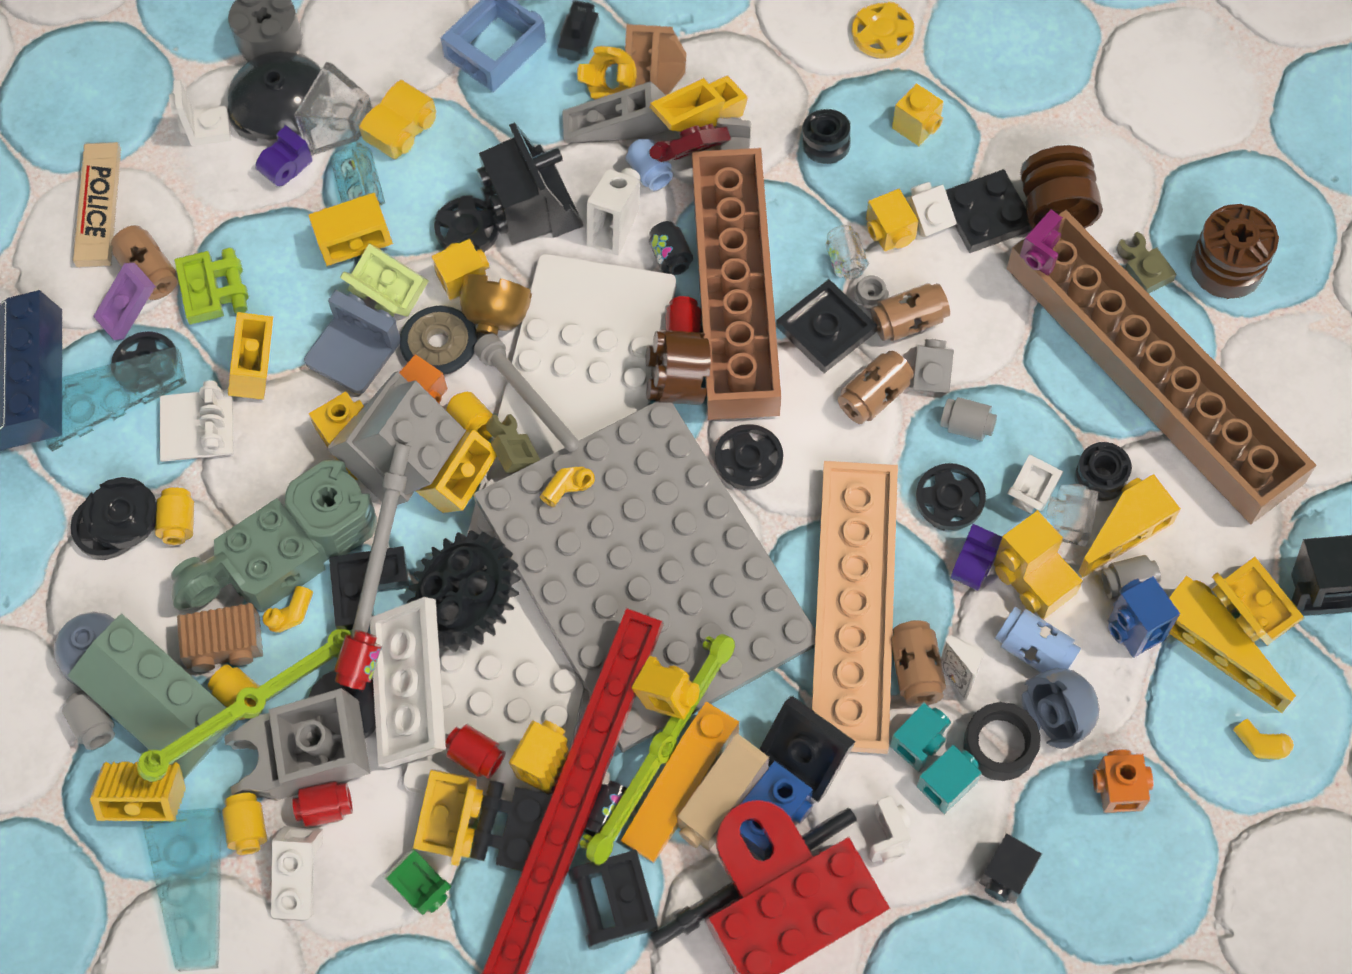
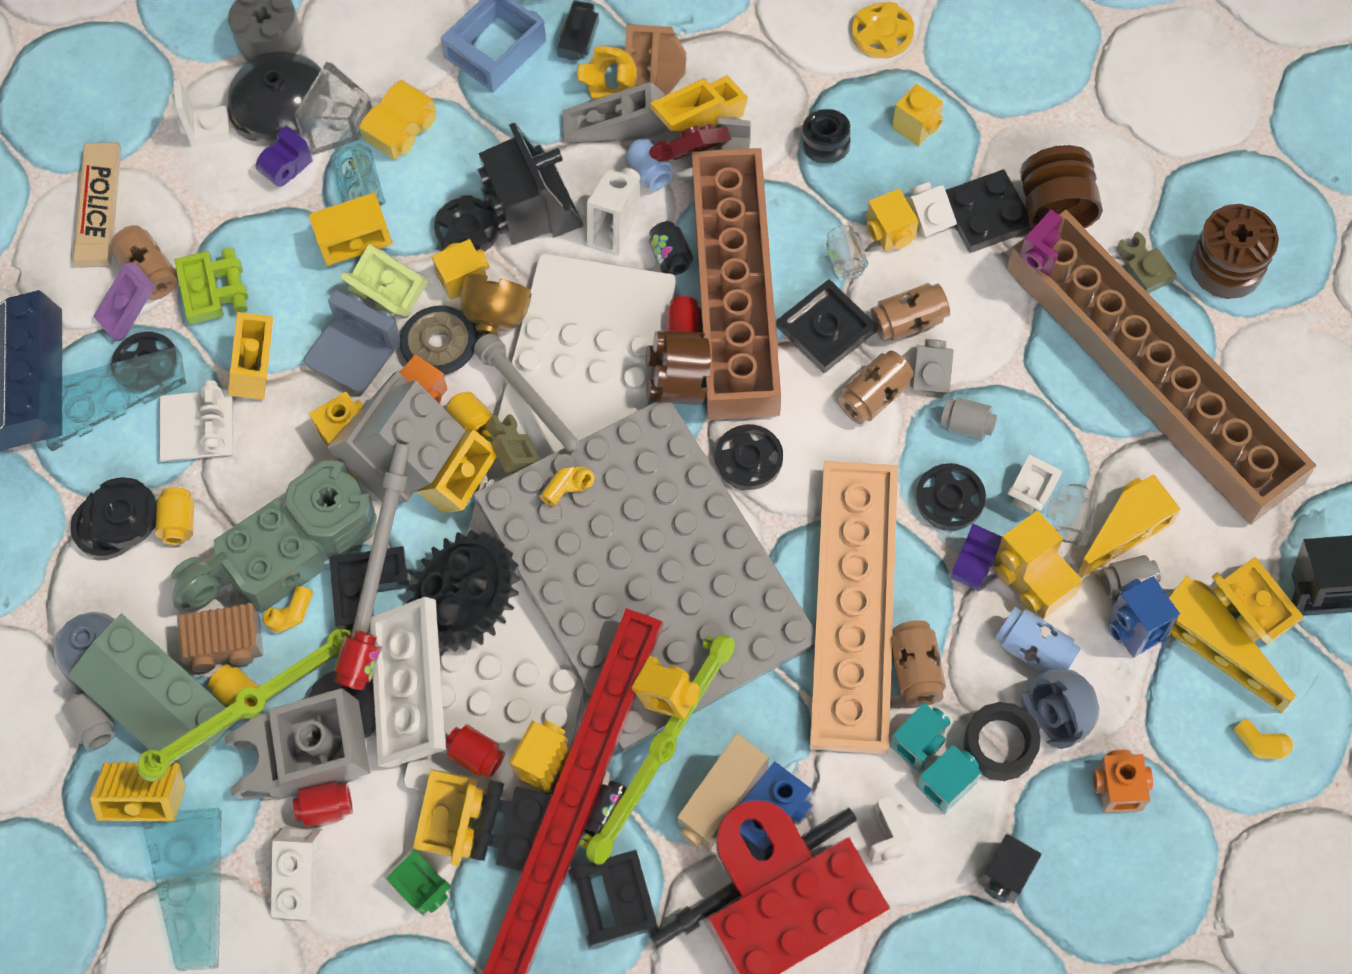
yellow brick [222,793,267,855] -> none
light orange slope [621,701,739,863] -> none
black plate [759,695,856,802] -> none
light grey plate [854,275,889,309] -> none
white slope [941,635,985,699] -> none
black wheel [1075,442,1132,501] -> none

